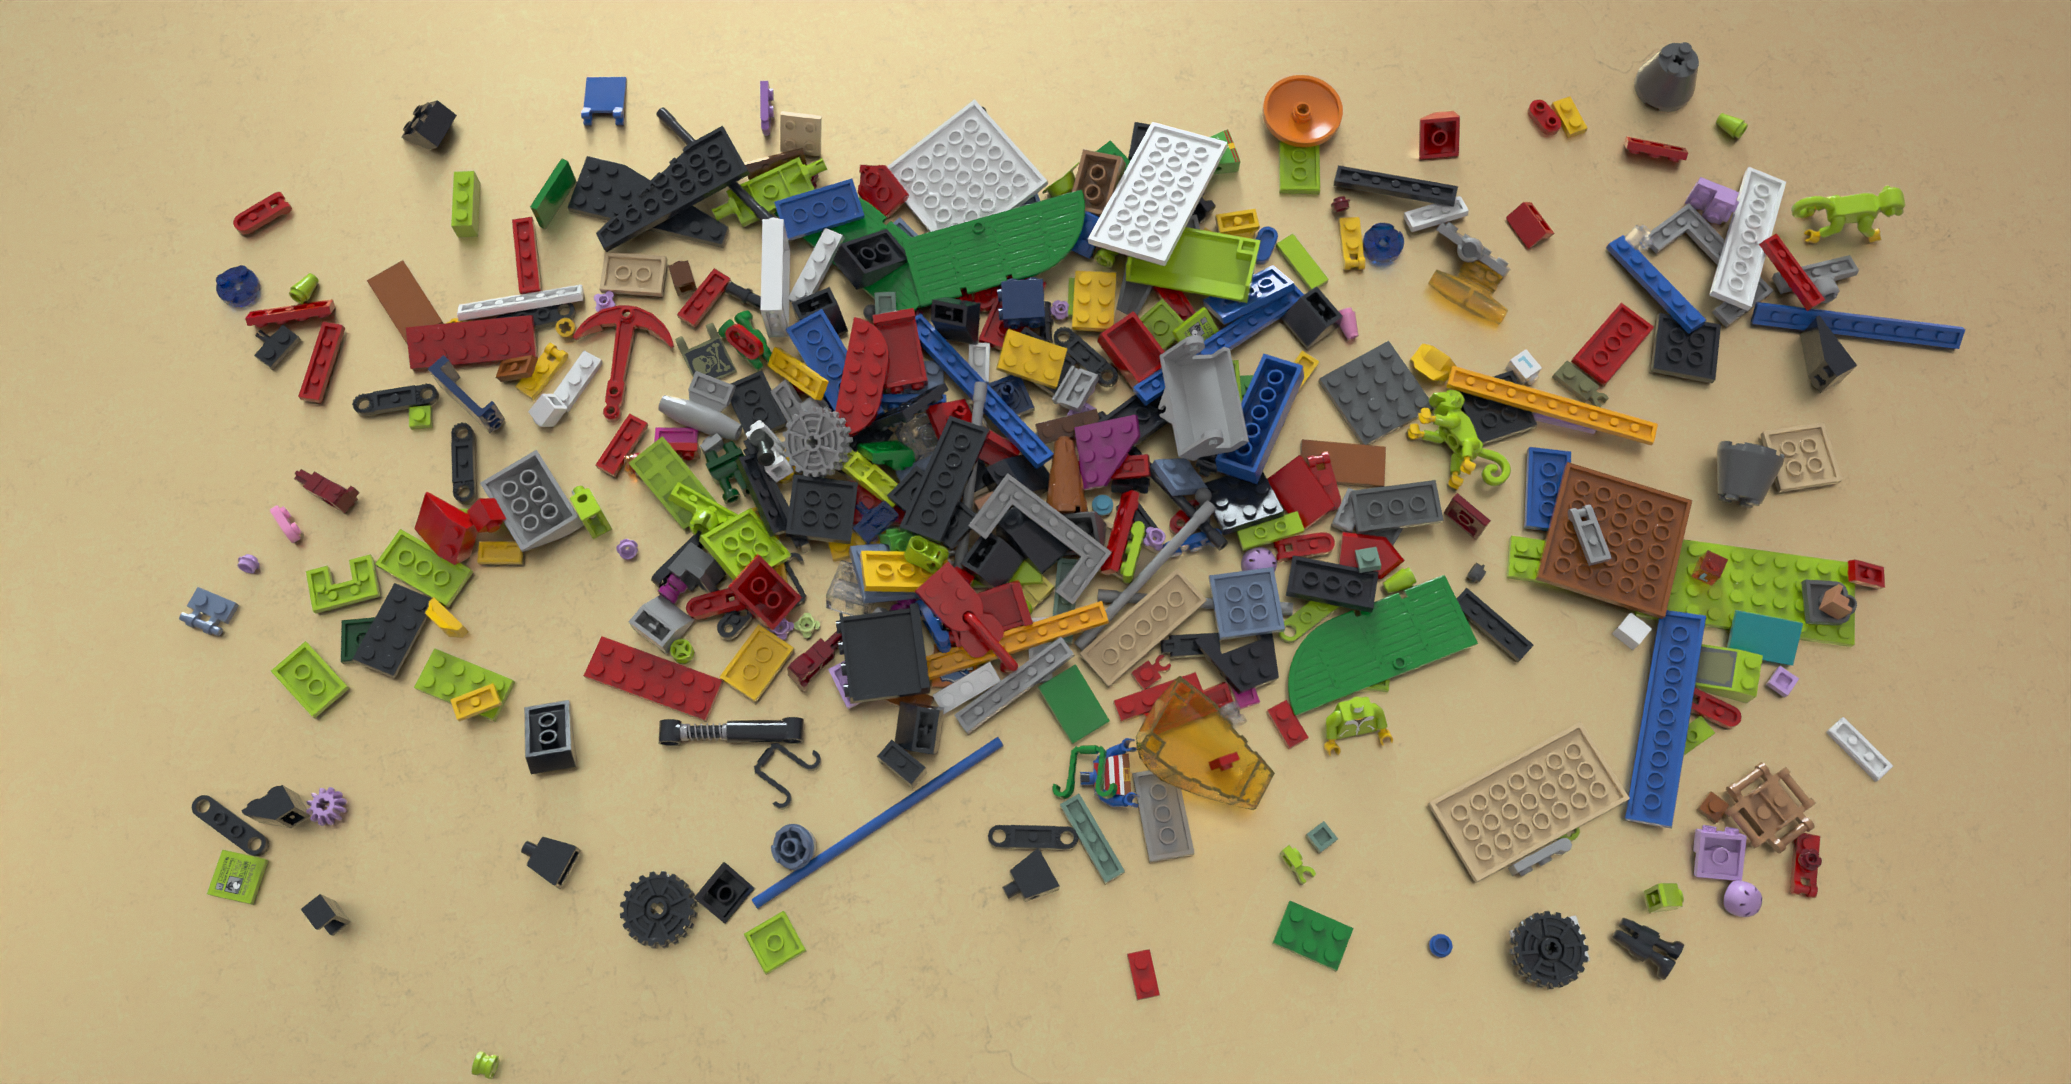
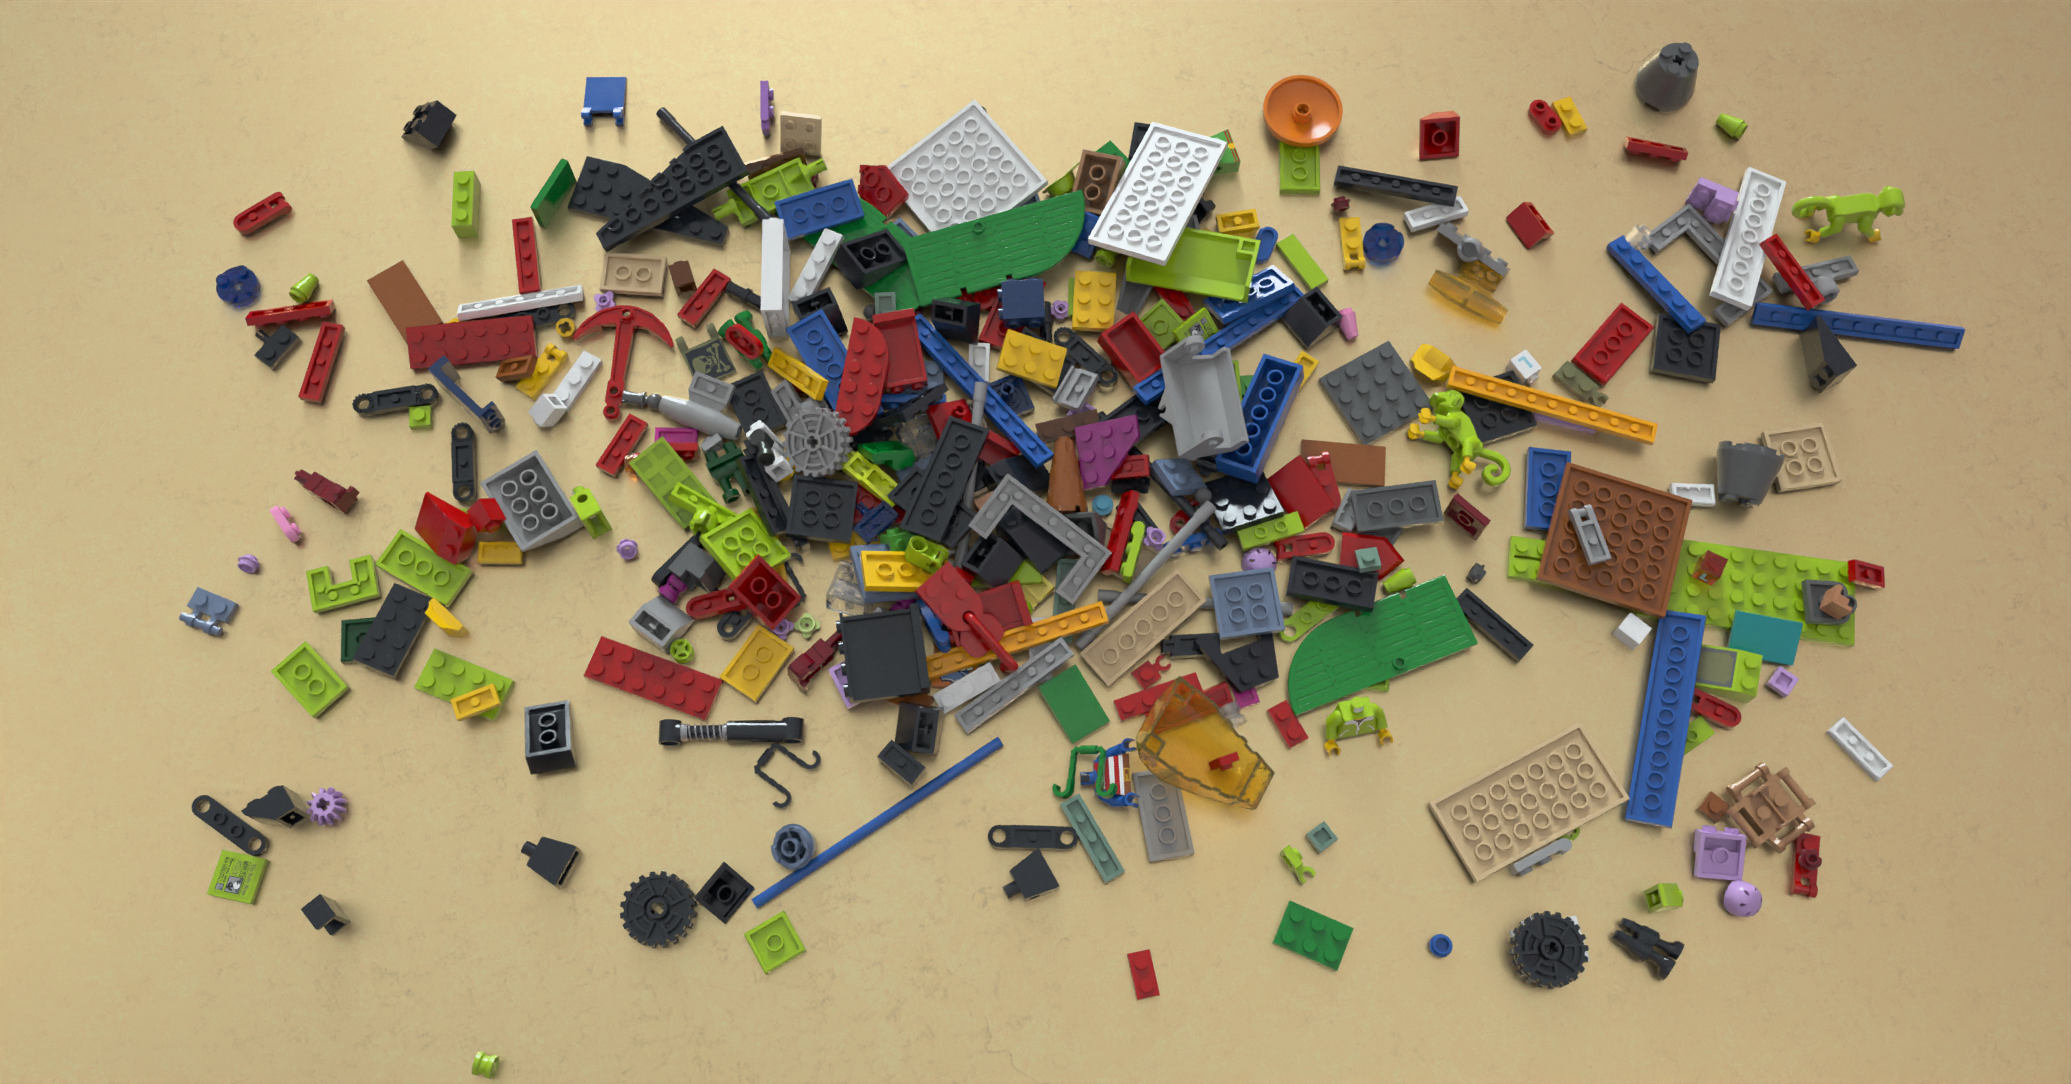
none -> dark grey pin [622,390,662,410]
none -> white plate [1669,483,1716,507]

